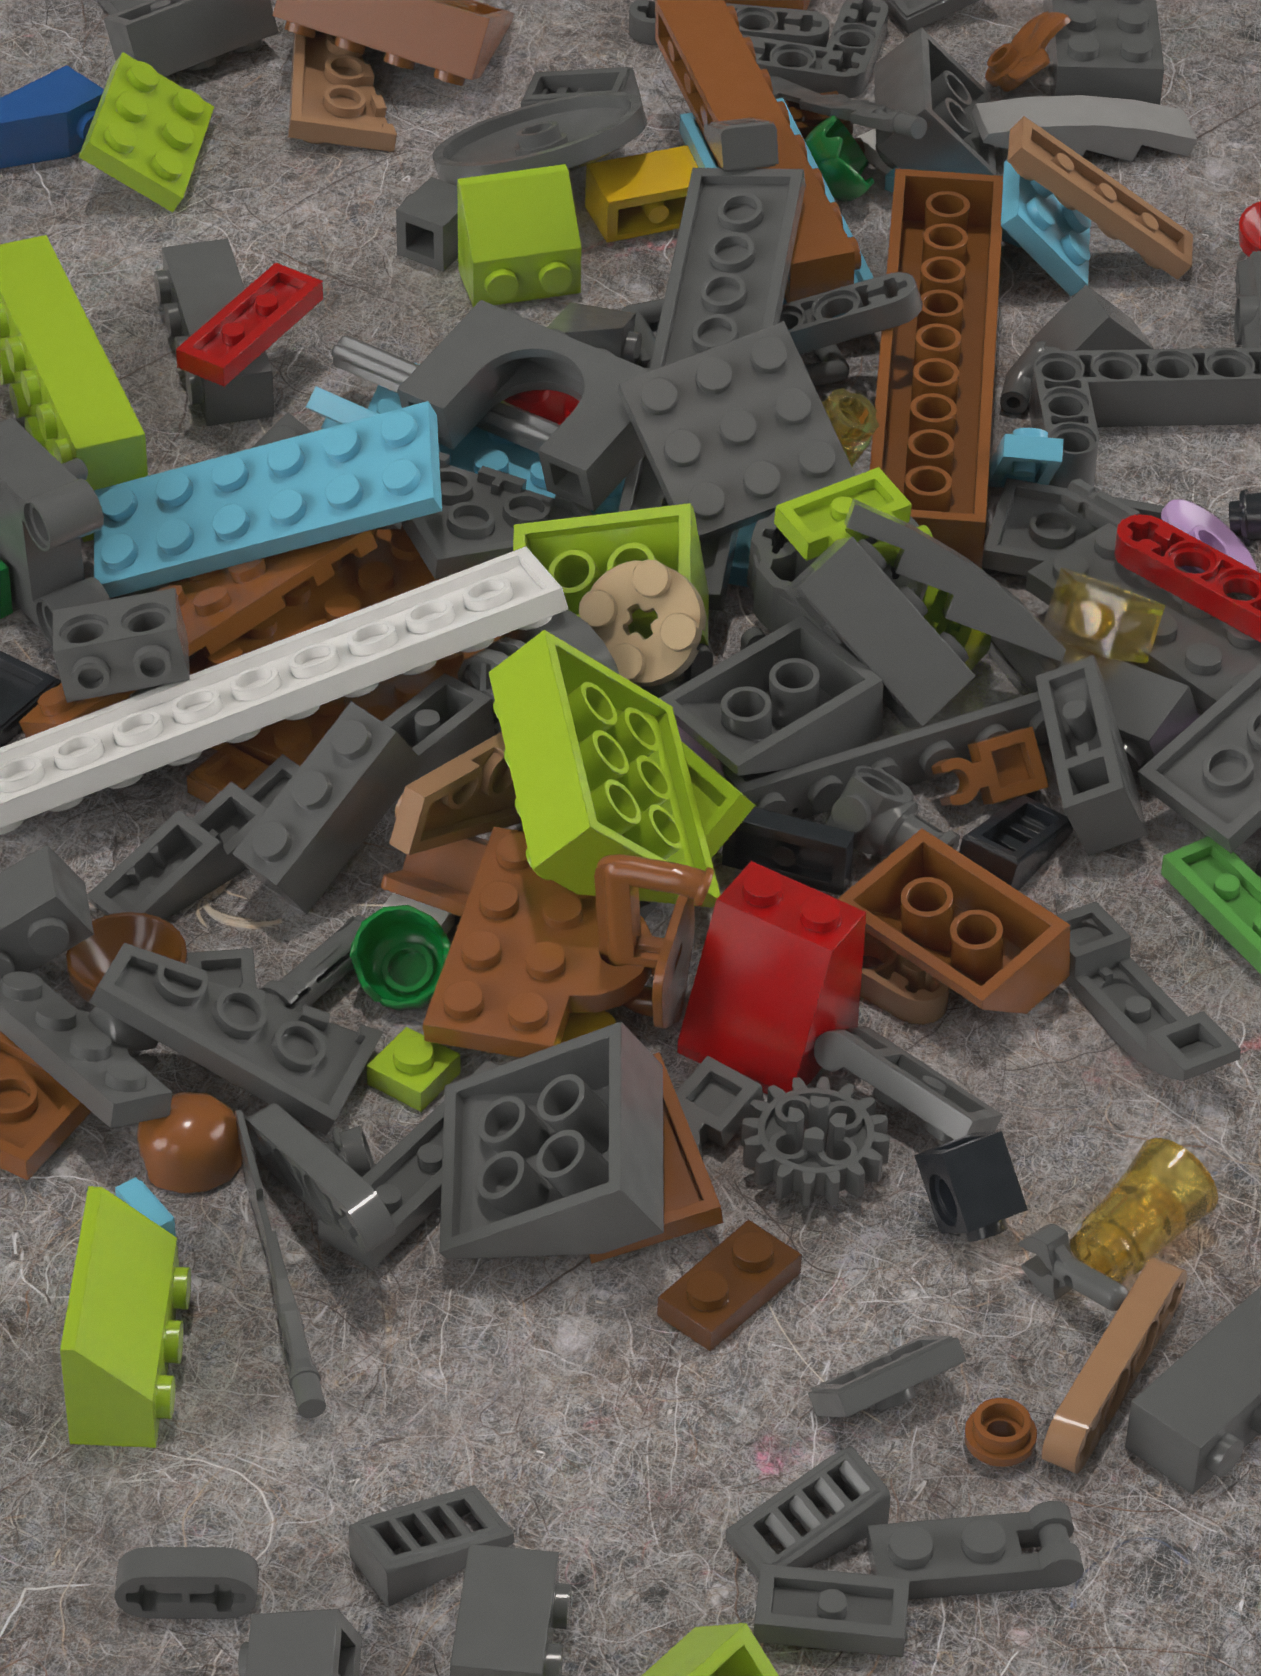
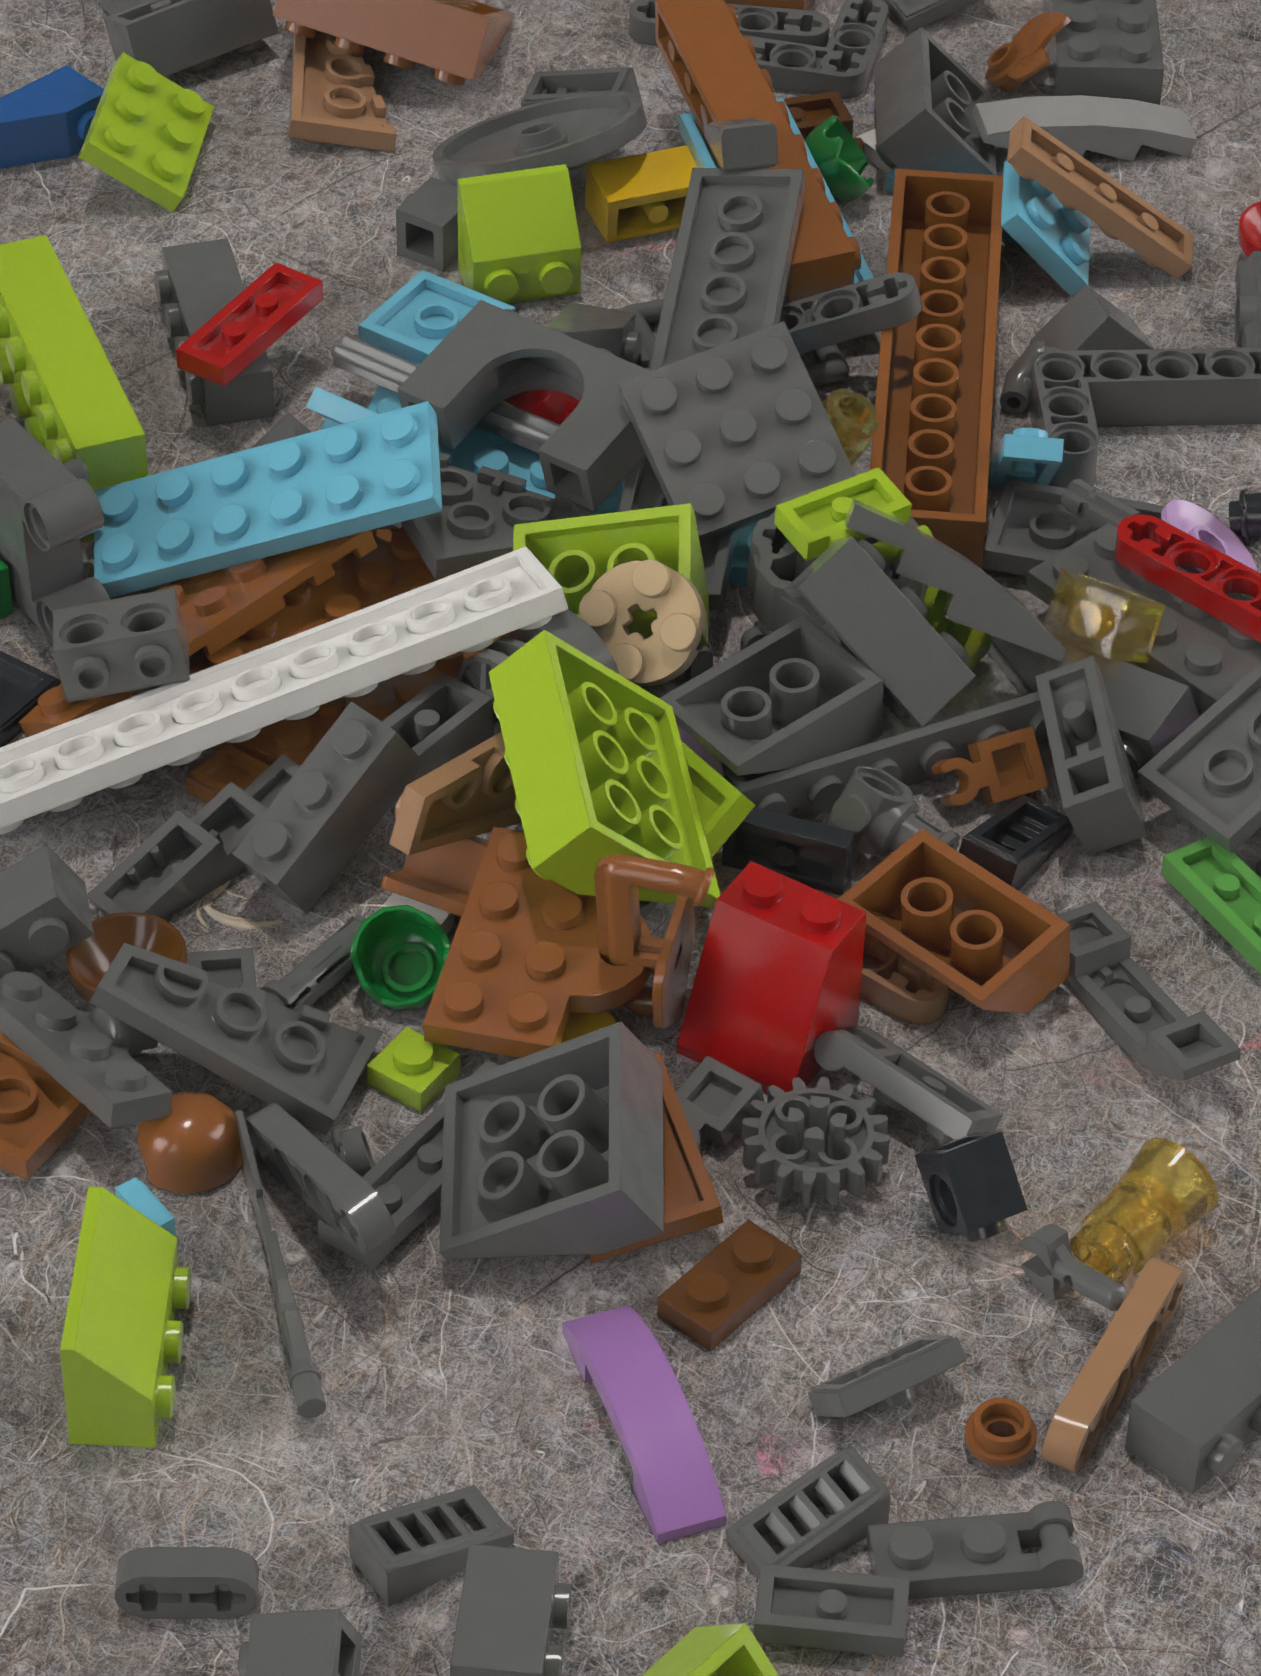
dark grey sword [770,76,927,139] -> none
none -> medium azure plate [358,270,515,364]
none -> medium lavender slope [562,1305,727,1544]

